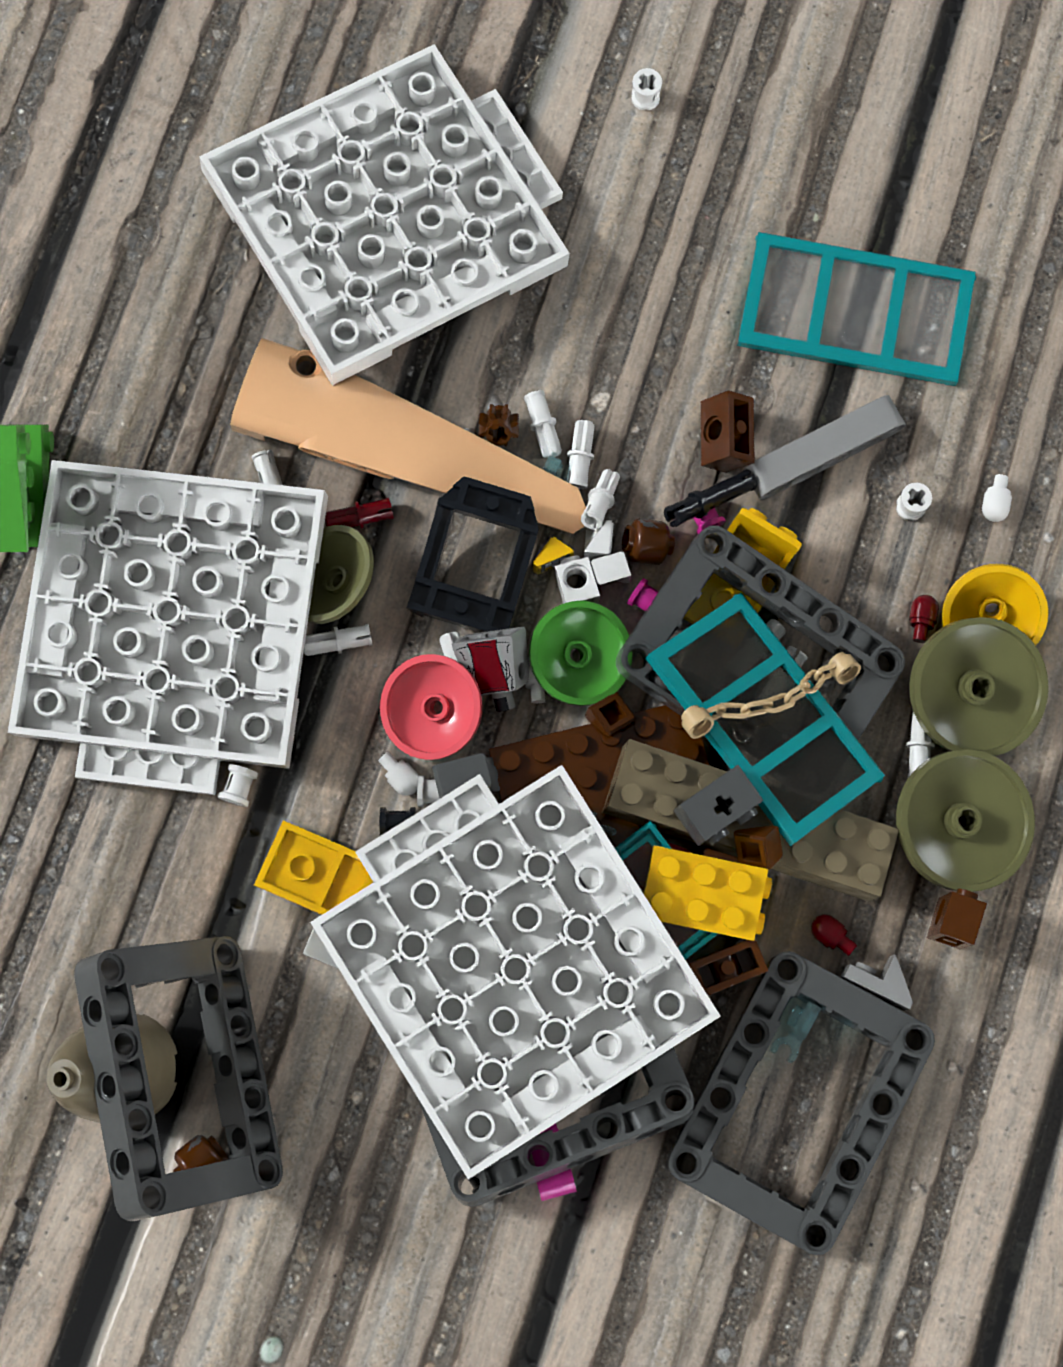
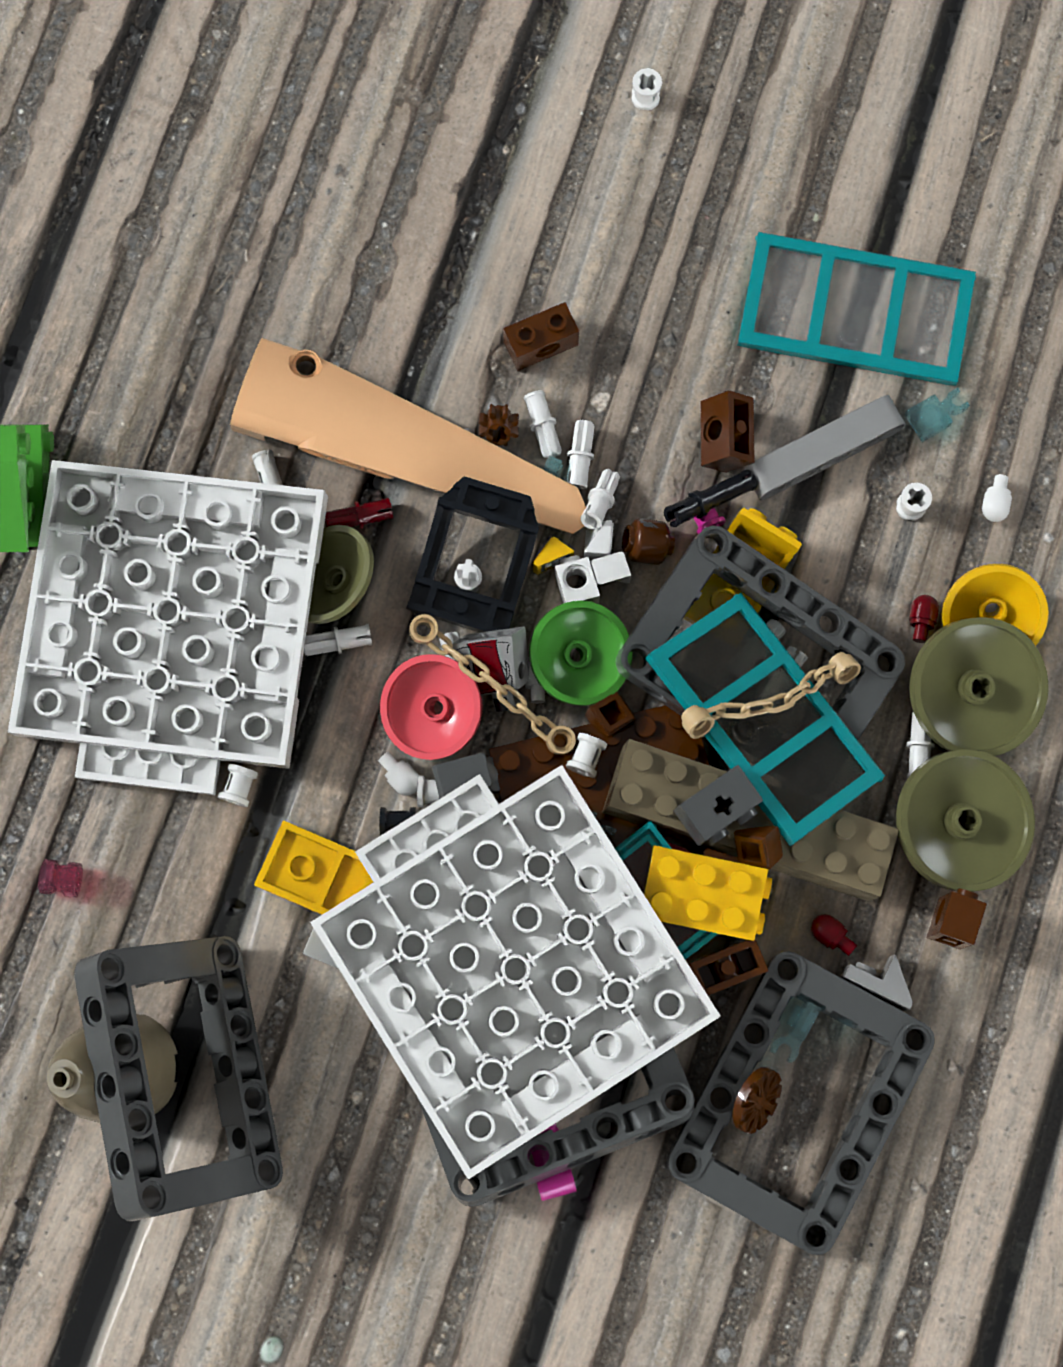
reddish brown head [173,1135,228,1172] -> none
white plate [199,44,570,386] -> none
dark pink bush [627,578,659,612] -> none
none -> clear pink wheel [38,859,83,898]
none -> tan piece [409,614,576,755]
none -> white axle [454,559,482,593]
none -> reddish brown brick [503,302,579,371]
none -> white bush [566,733,607,778]
none -> reddish brown wheel [733,1067,782,1134]
none -> clear light blue plate [904,387,970,442]

